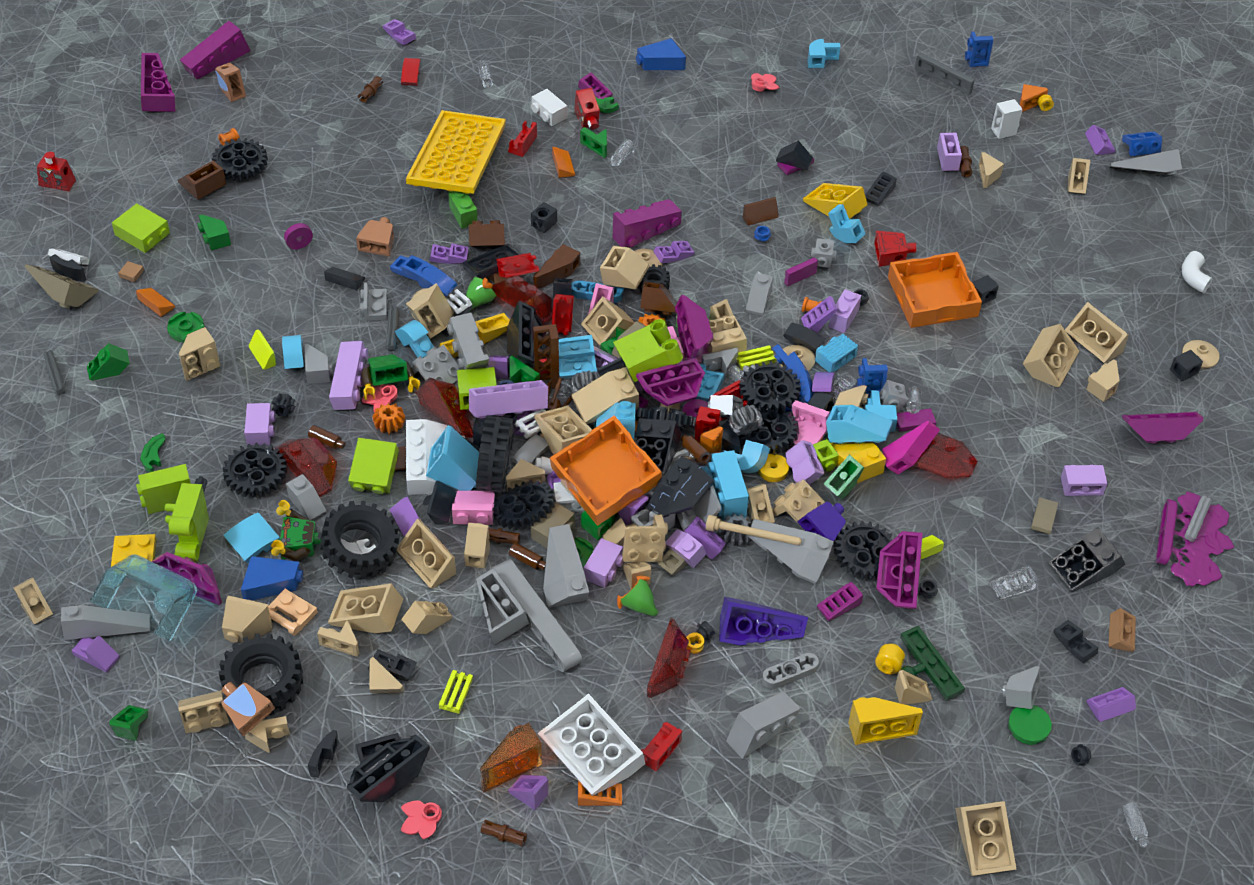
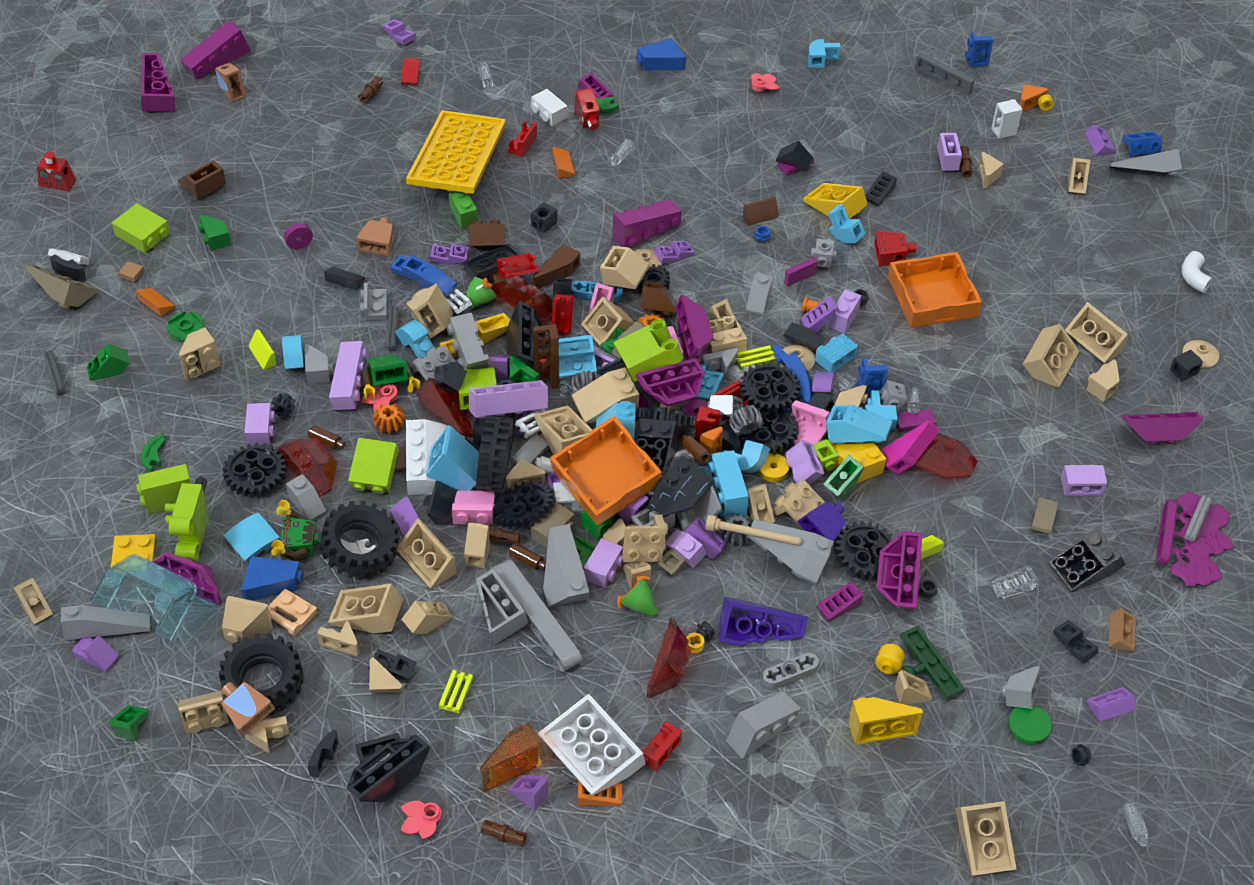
black gear [211,138,268,181] -> none
orange bush [218,128,240,145] -> none
reddish brown plant [544,378,573,411] -> none
green slope [580,127,607,158] -> none
black brick [972,275,999,305] -> none
none -> black slope [434,362,468,393]

